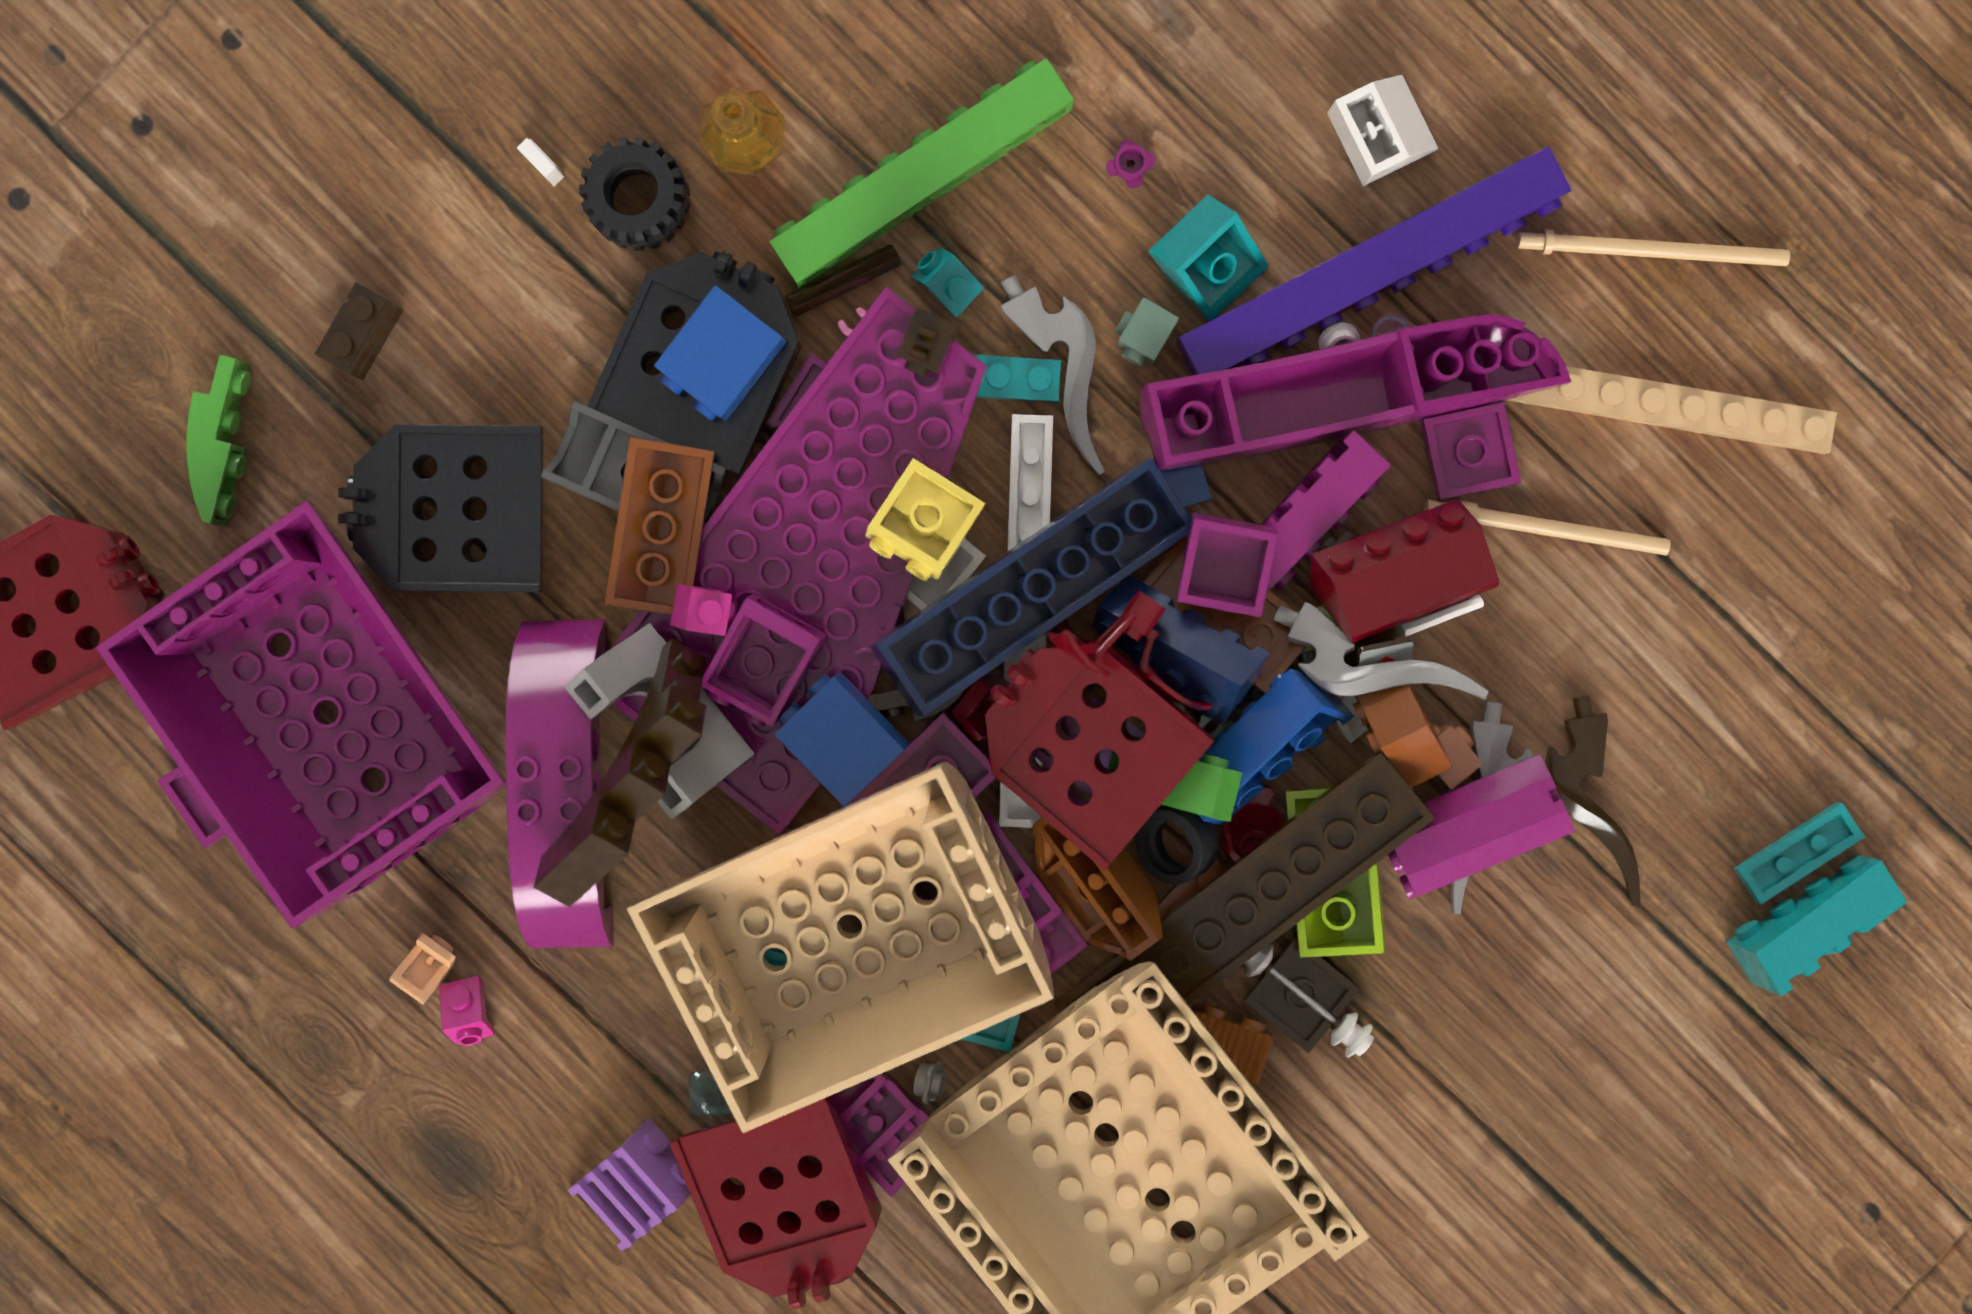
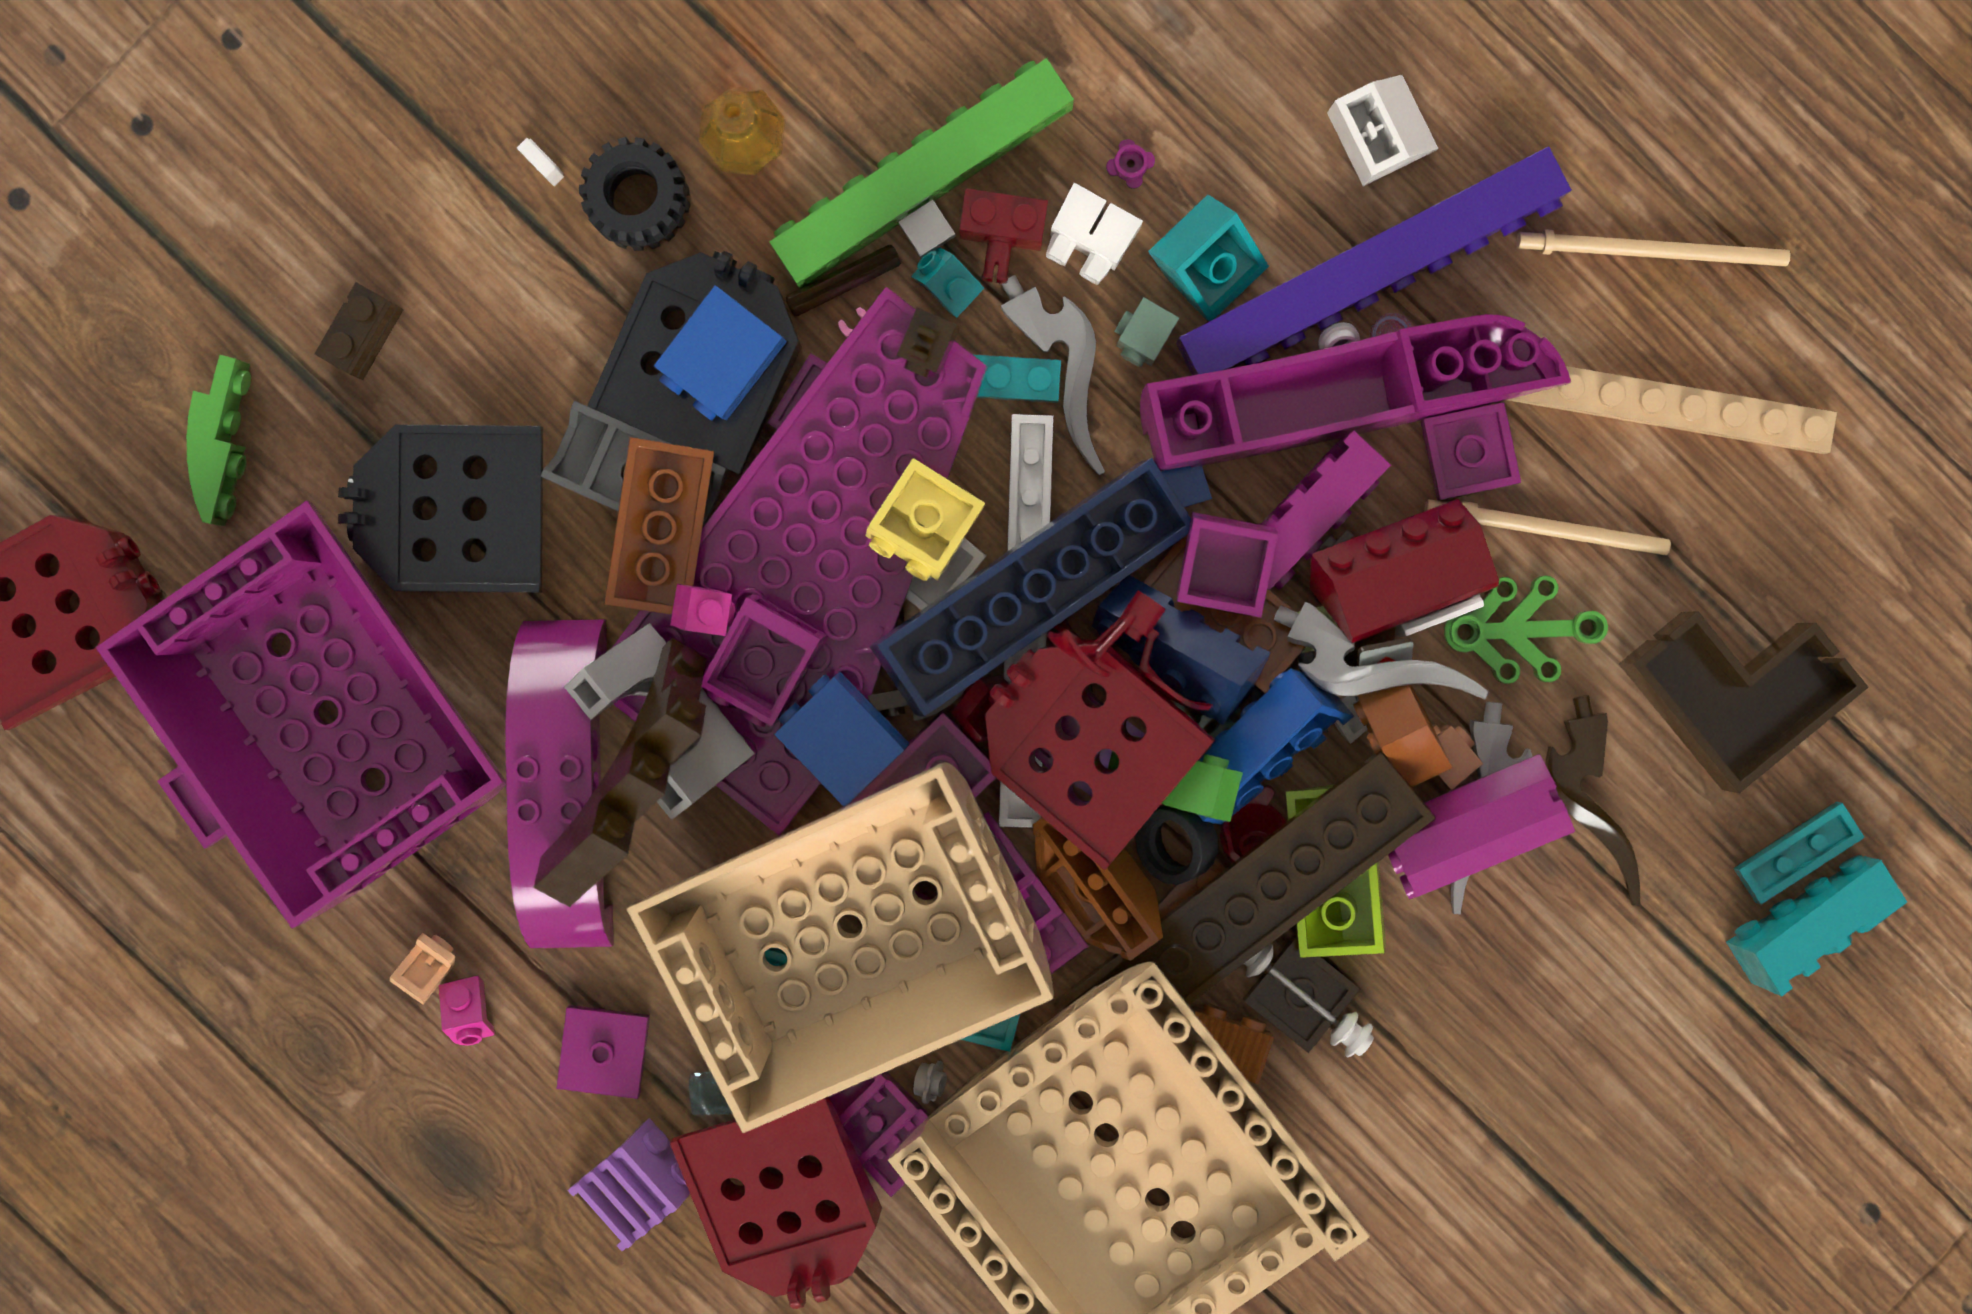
none -> magenta plate [556,1005,650,1099]
none -> white tile [899,199,956,258]
none -> dark red brick [959,188,1048,284]
none -> white hips [1046,183,1143,285]
none -> bright green plant [1444,576,1608,684]
none -> dark brown piece [1619,611,1869,794]

